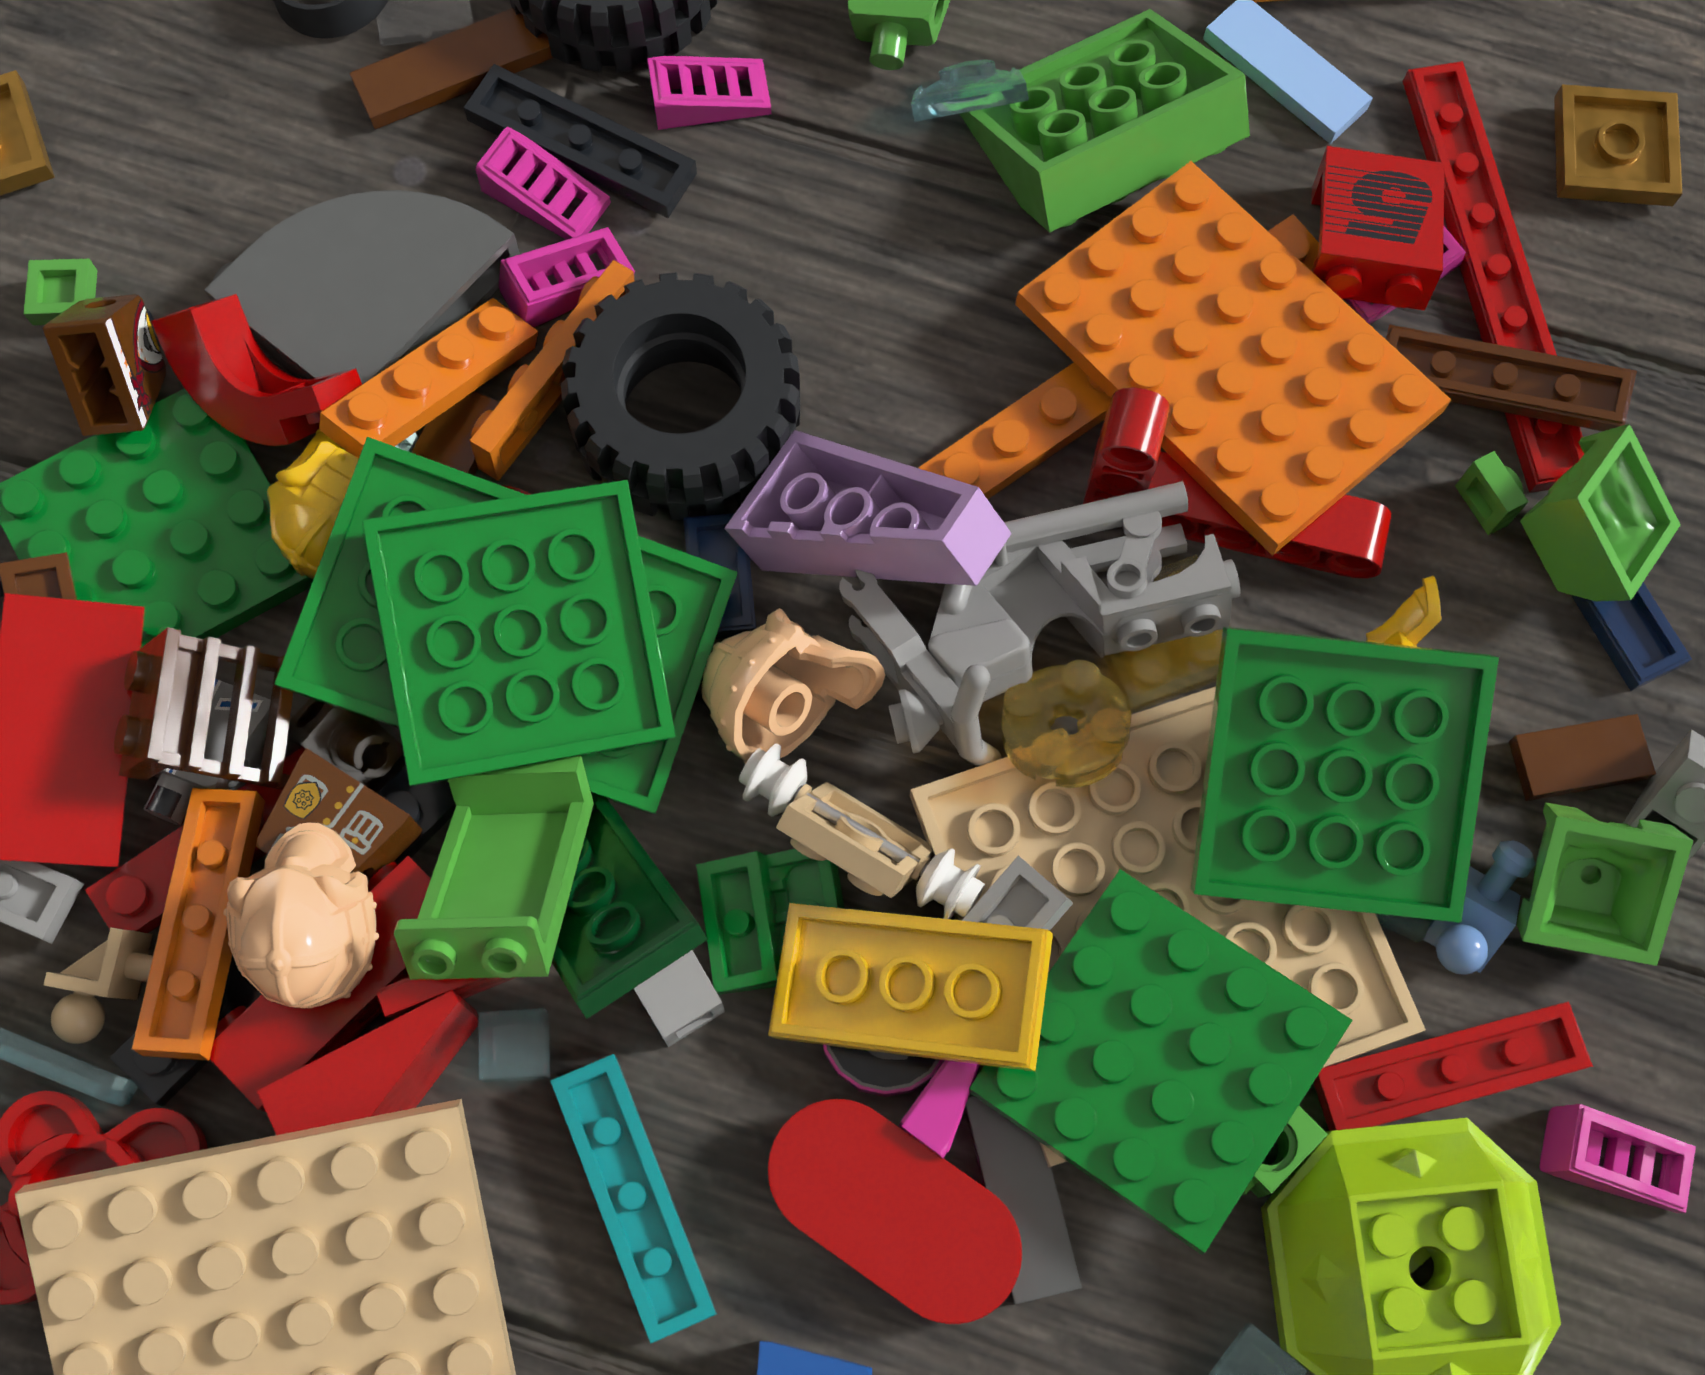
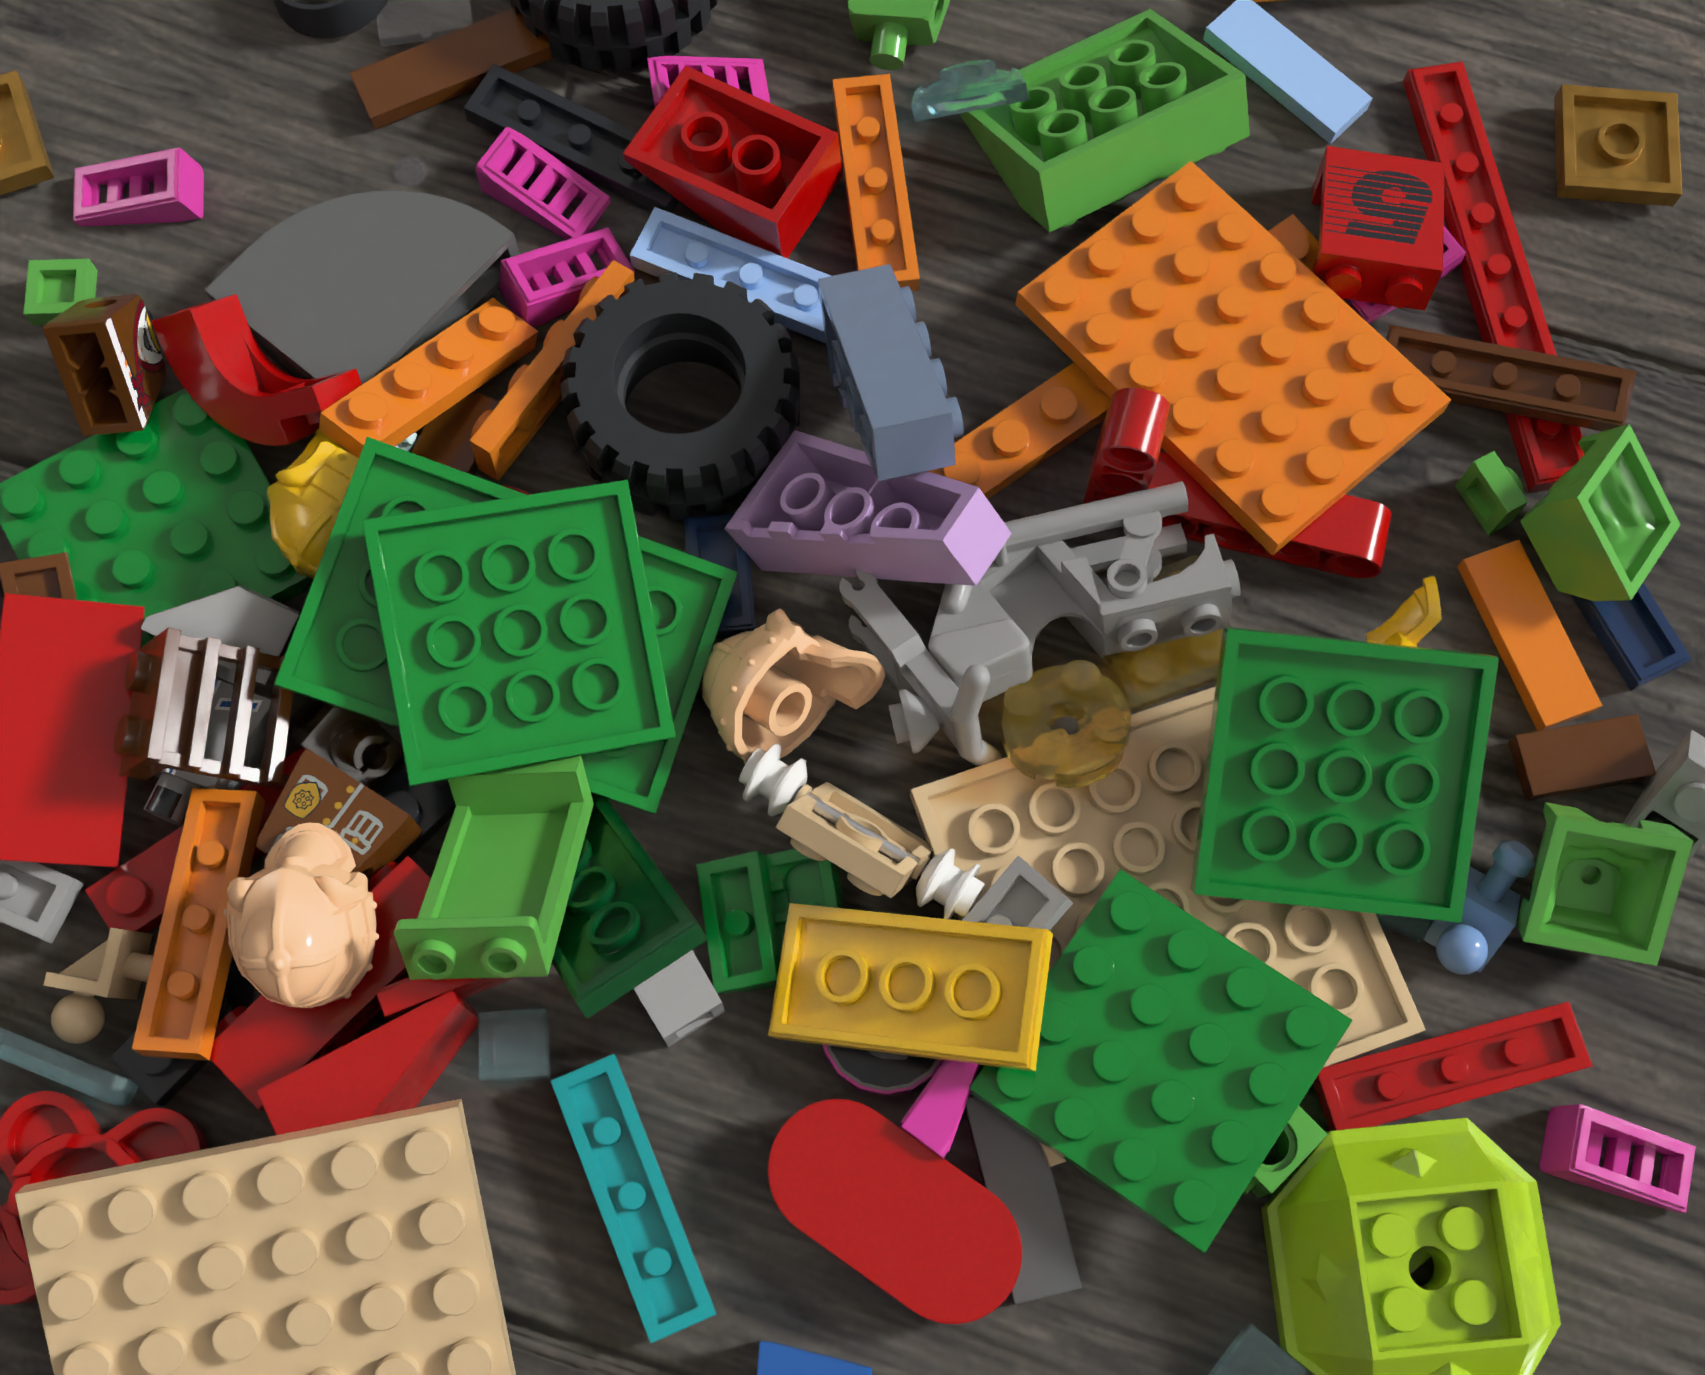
none -> dark pink slope [73,147,204,227]
none -> light grey slope [141,585,300,685]
none -> red slope [623,65,843,259]
none -> light blue plate [630,207,831,343]
none -> sand blue wedge [818,264,964,482]
none -> orange plate [832,74,920,291]
none -> orange tile [1457,540,1603,731]

